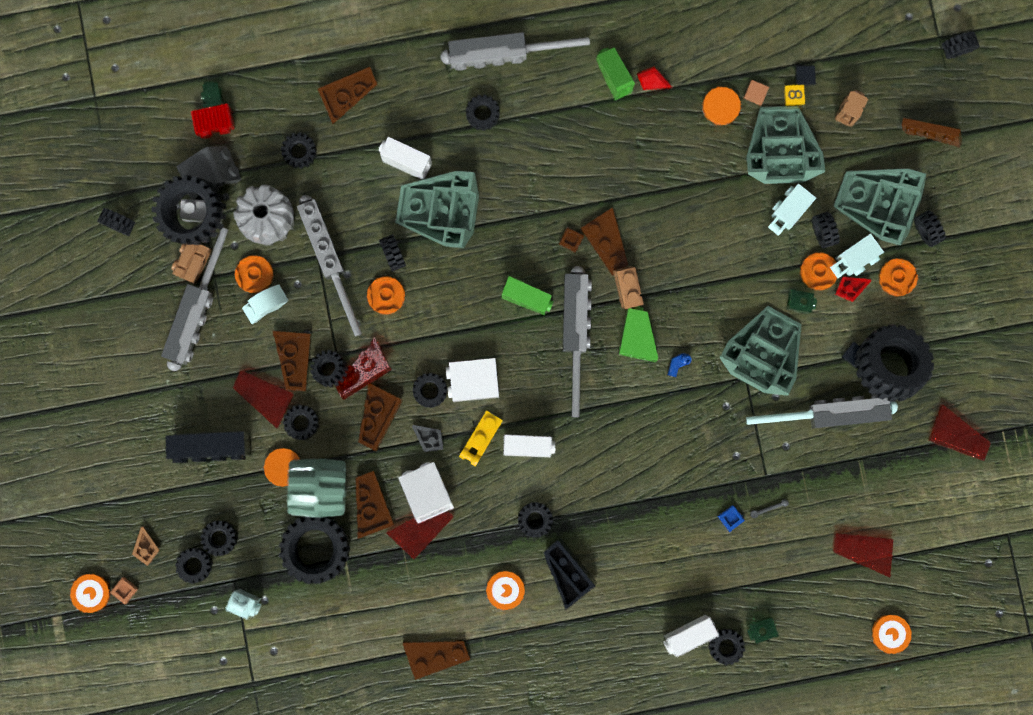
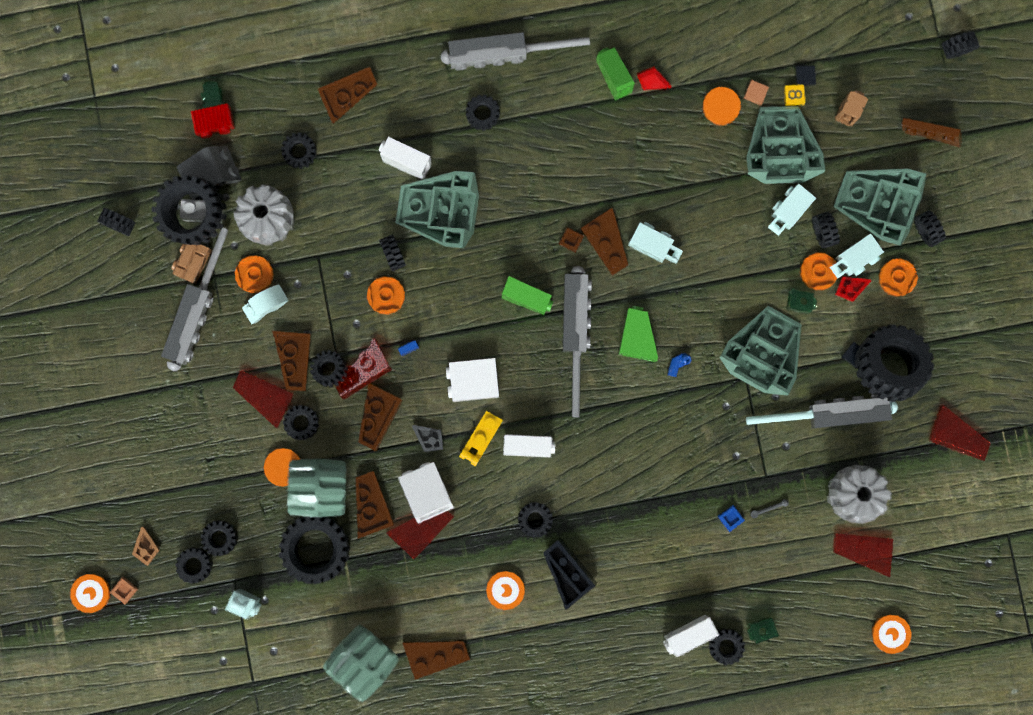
black brick [165,431,251,463] -> none
light grey piece [297,195,362,337] -> none
black tyre [413,373,447,408] -> none
medium nougat brick [613,266,643,309] -> none
none -> sand green wheel [323,625,399,702]
none -> blue tile [398,340,419,356]
none -> light aqua brick [628,222,683,264]
none -> light grey wheel [826,465,891,523]

